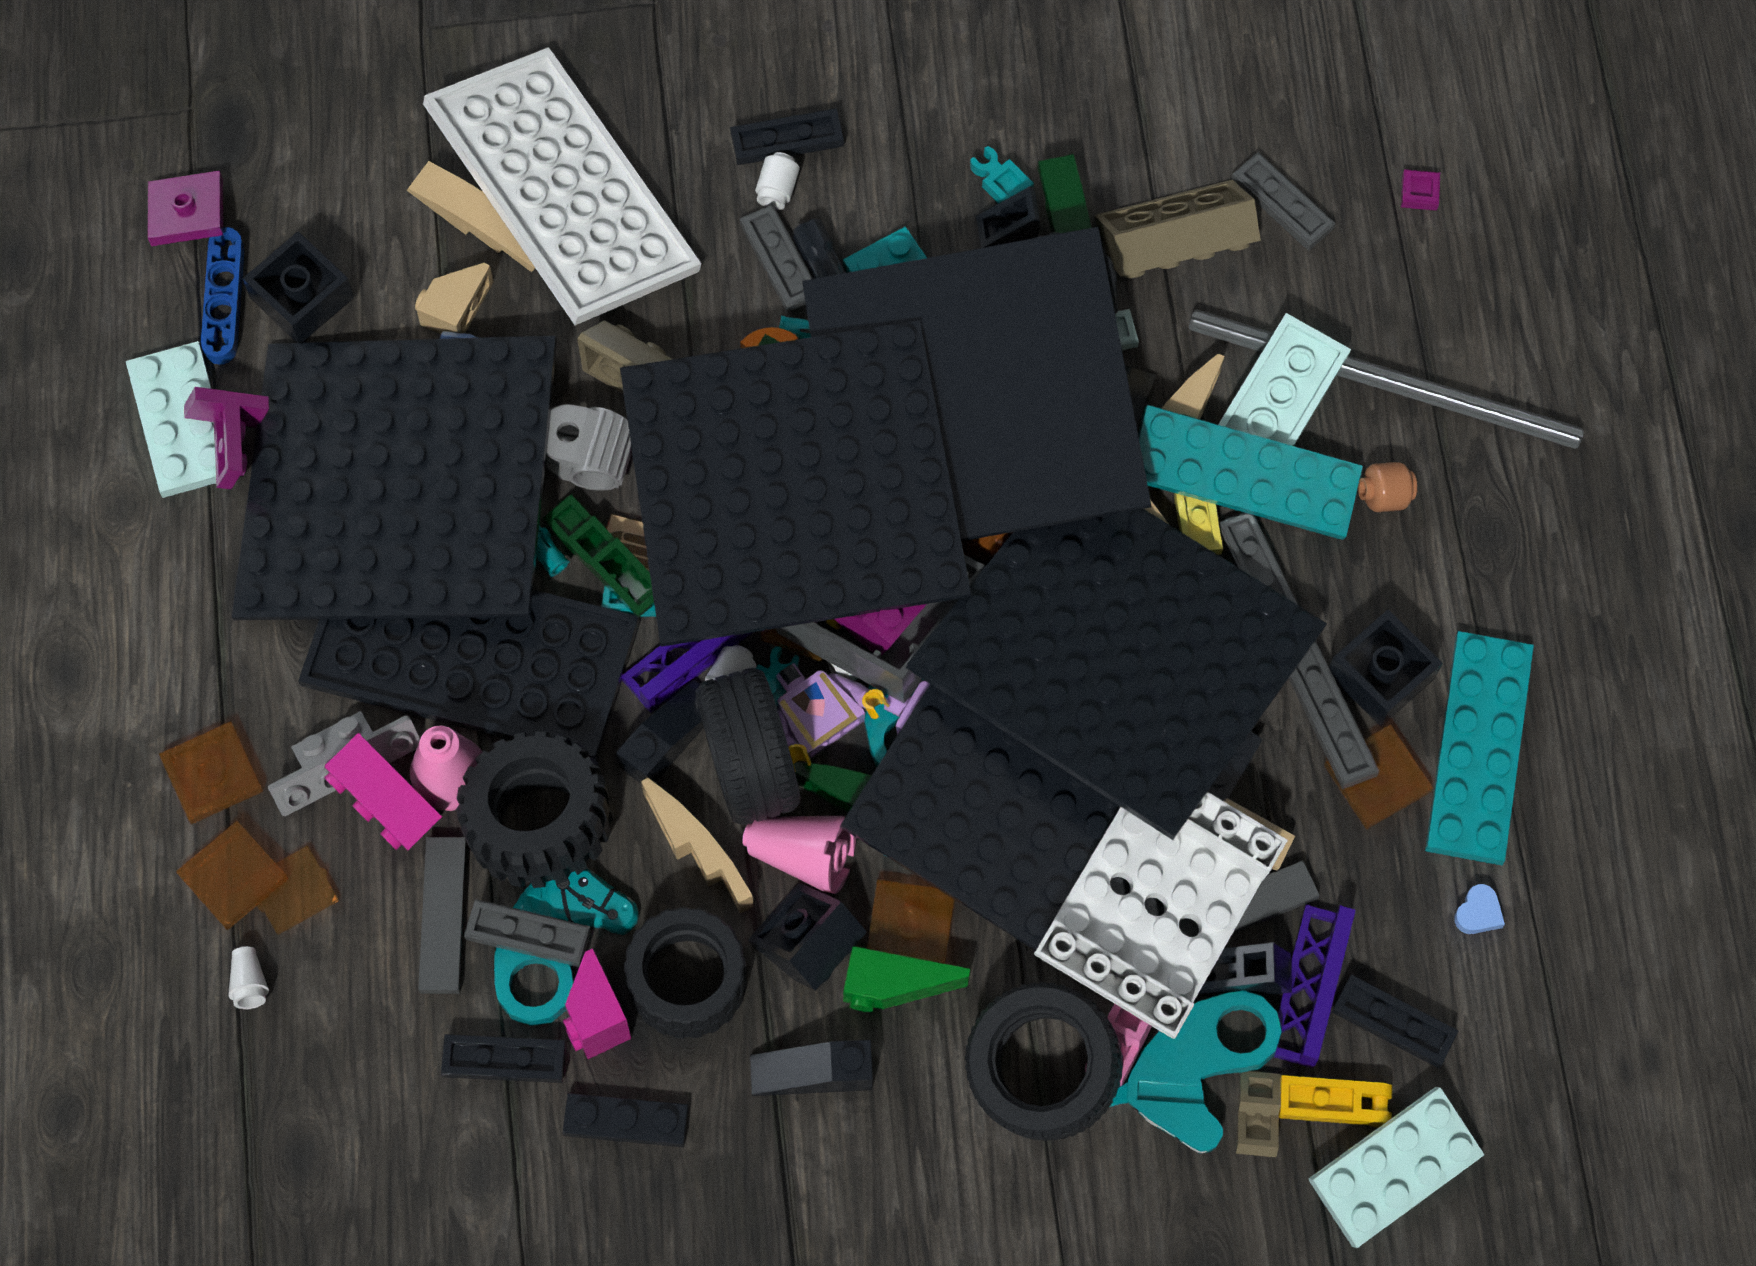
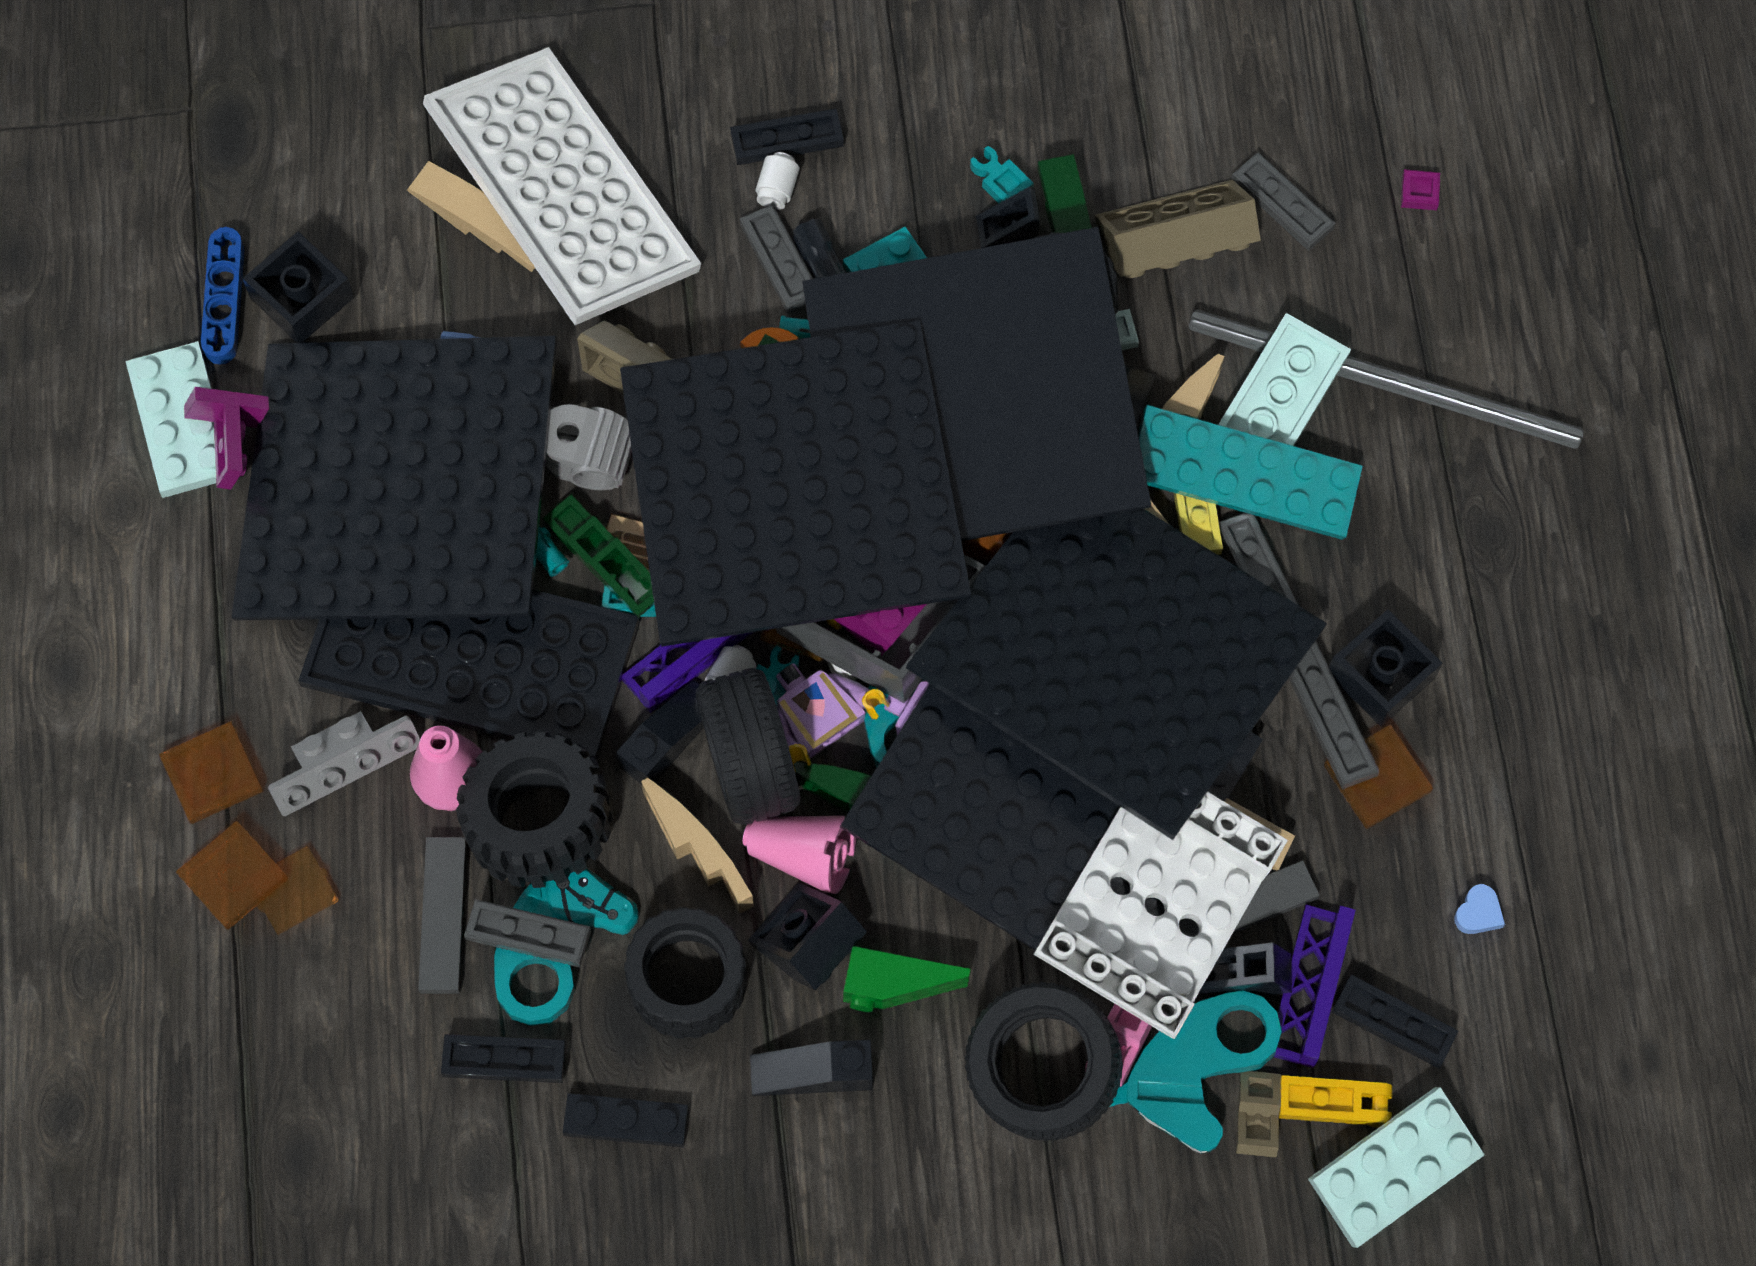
magenta plate [148,170,223,246] -> none
white cone [228,946,269,1009] -> none
dark pink brick [324,733,442,850] -> none
tan slope [415,263,493,334] -> none
dark pink slope [563,948,631,1059] -> none
clear orange tile [867,880,954,964] -> none
nougat head [1358,462,1417,512] -> none
teal plate [1425,631,1534,866] -> none

